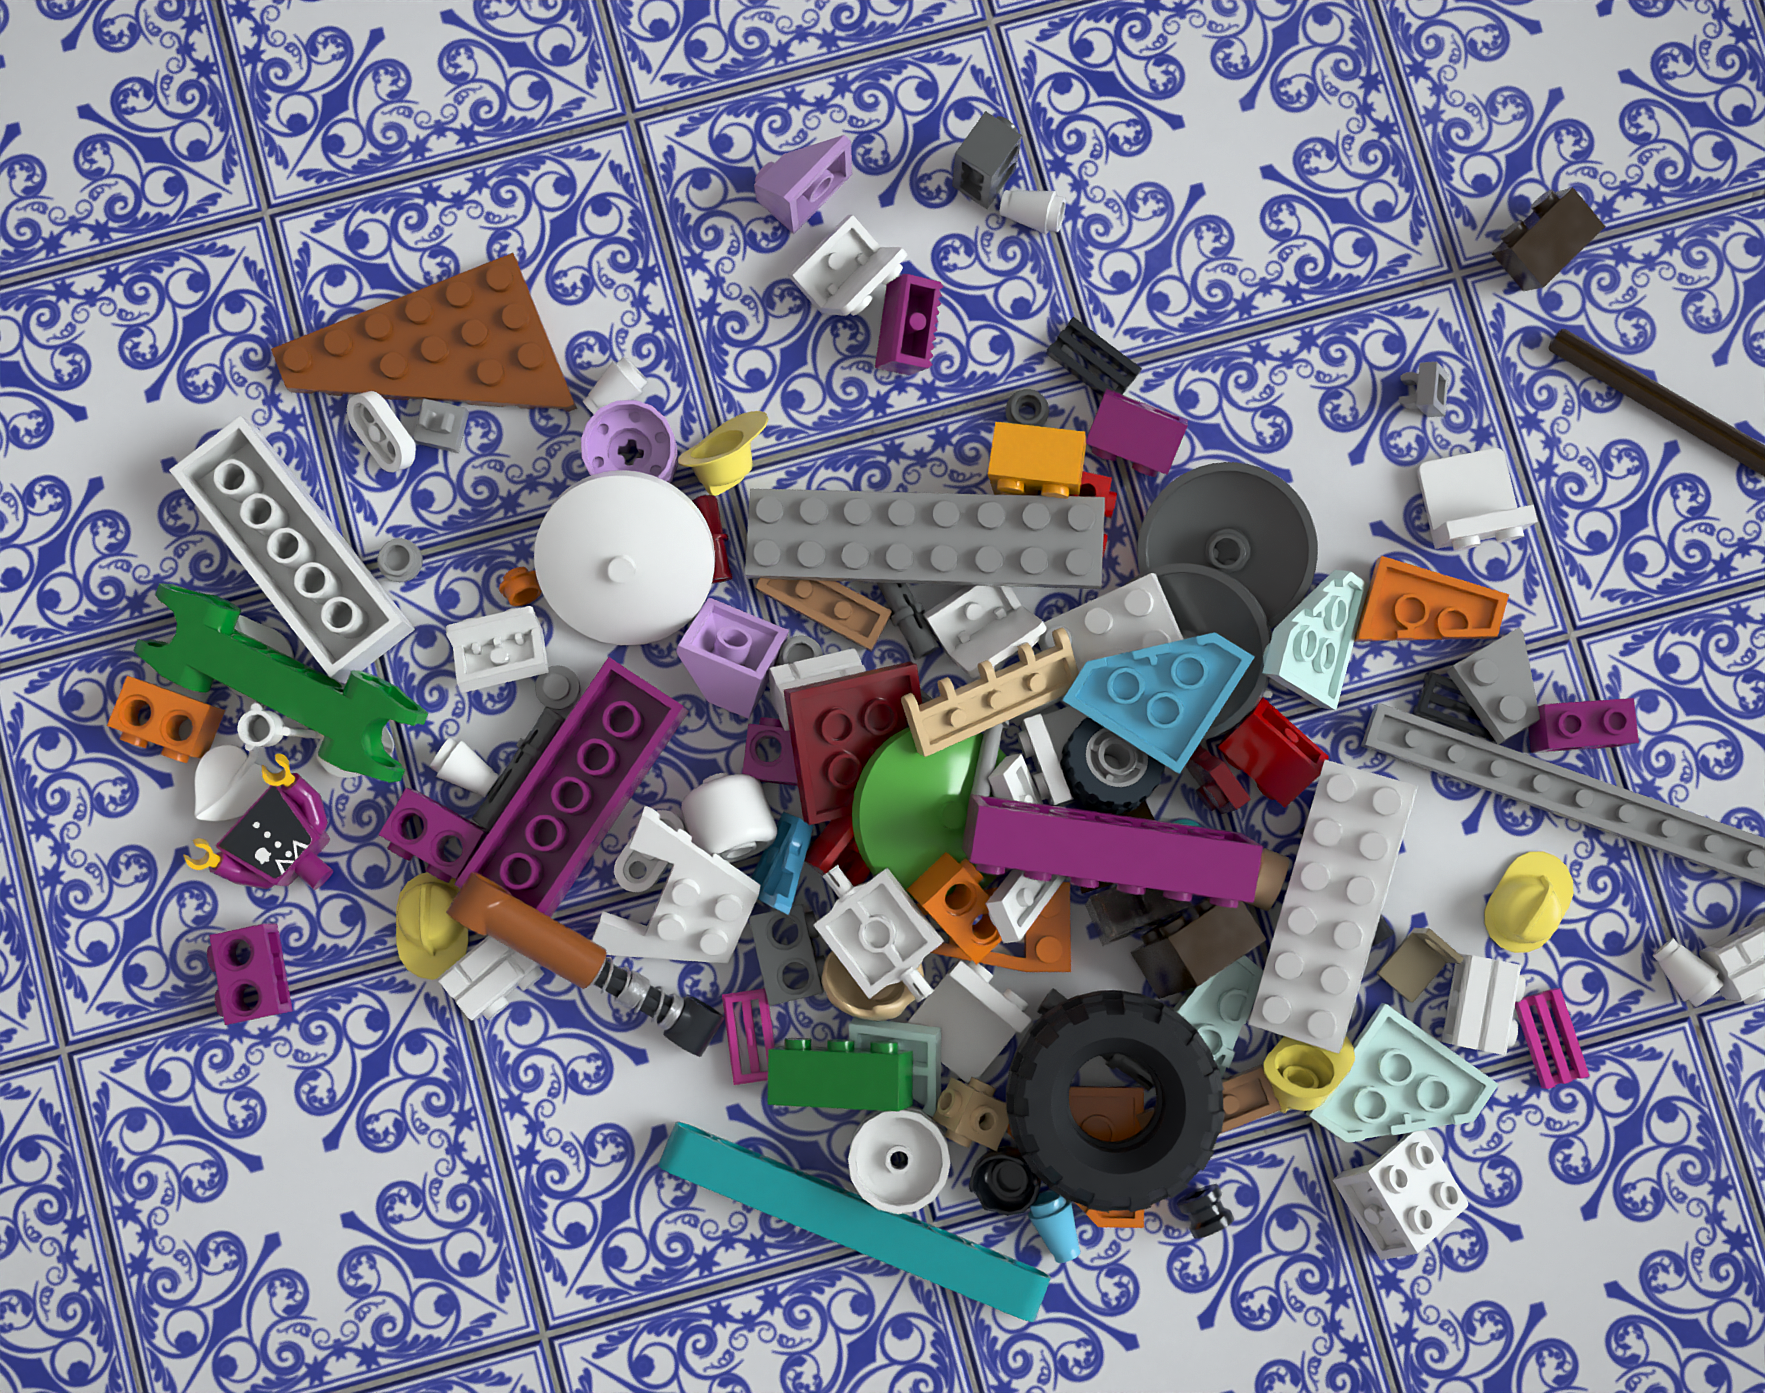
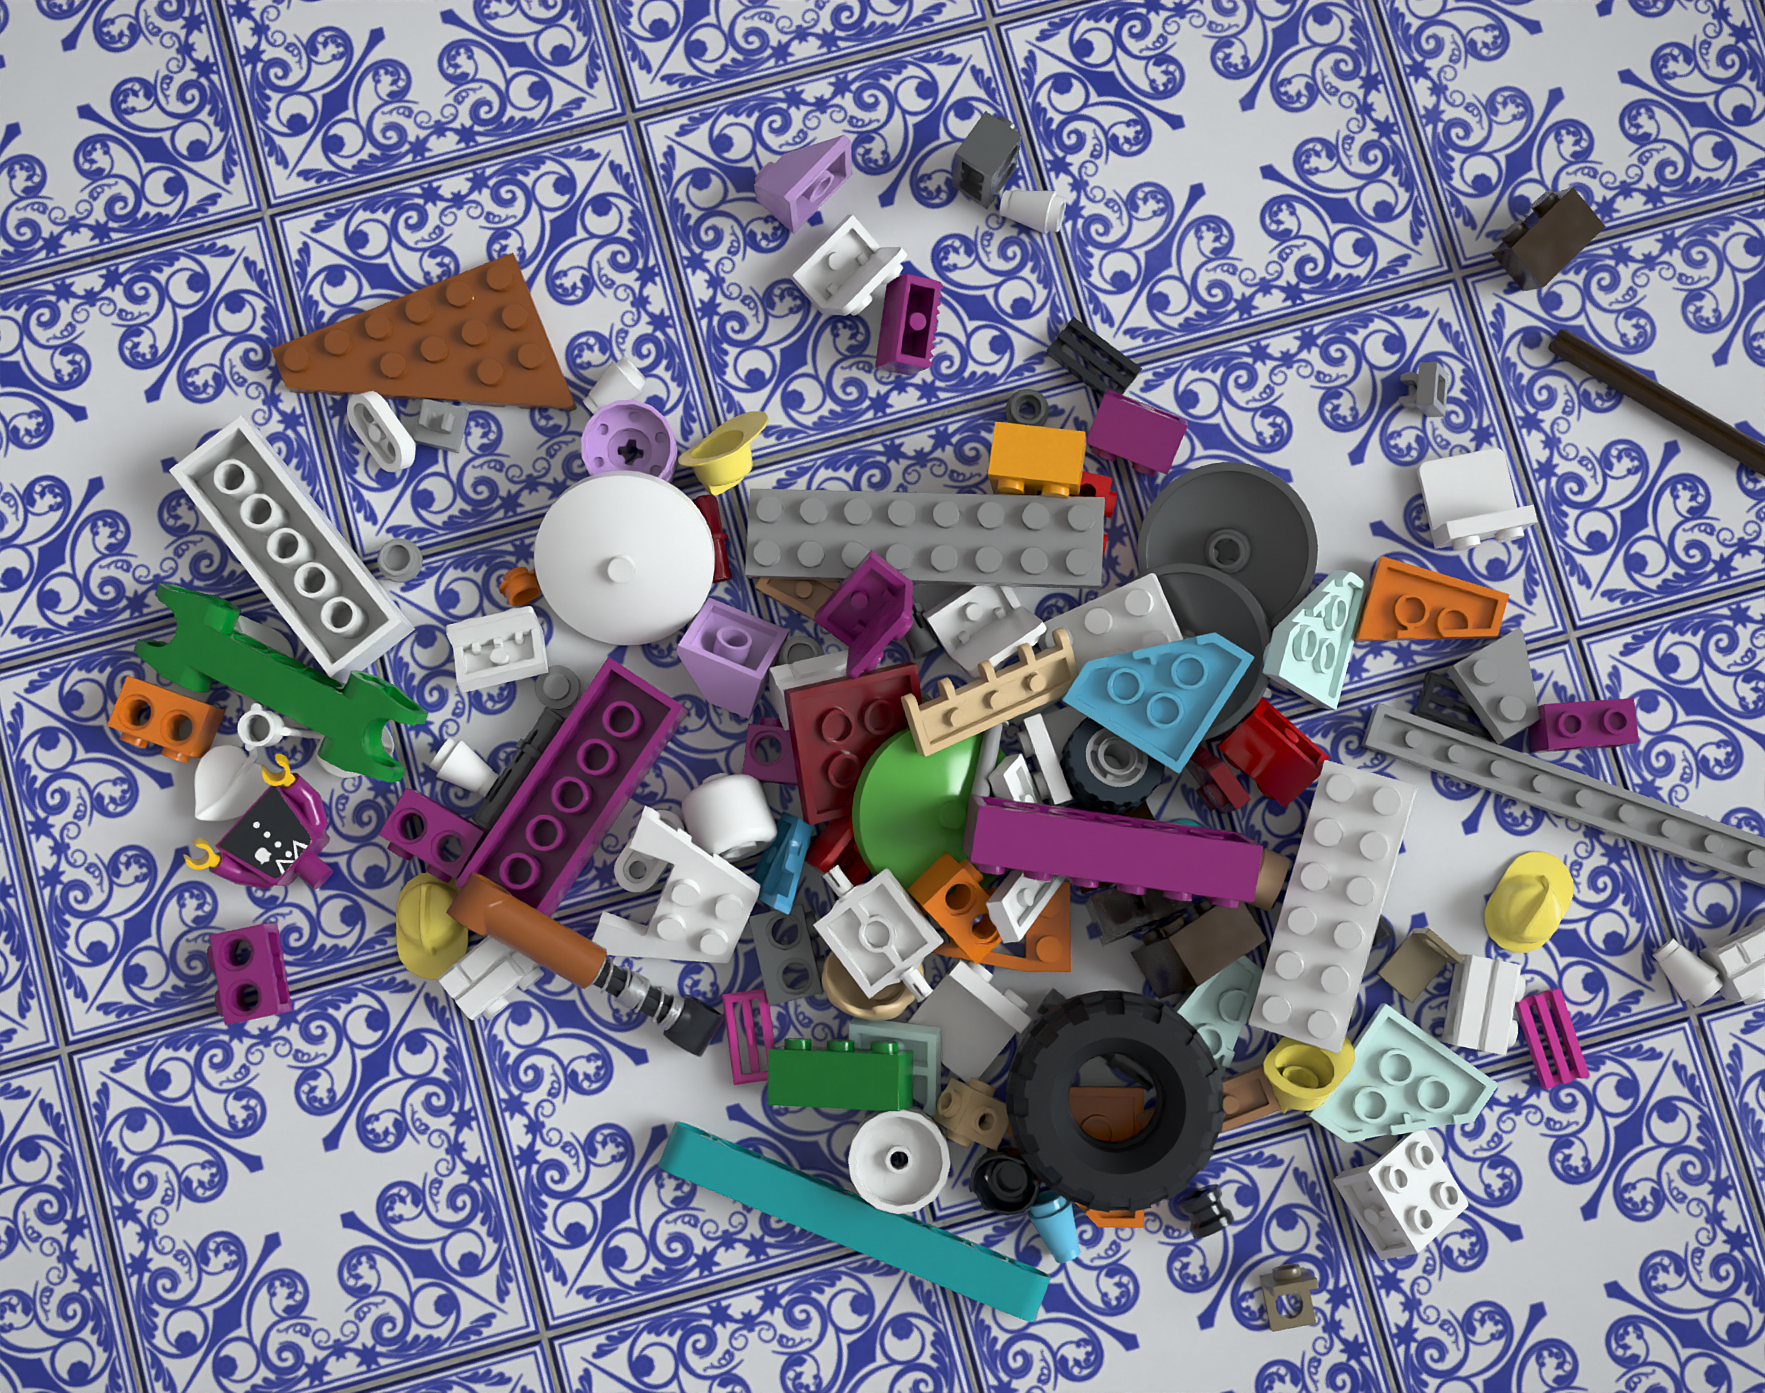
none -> magenta bracket [814,550,914,680]
none -> dark tan bracket [1259,1264,1319,1332]

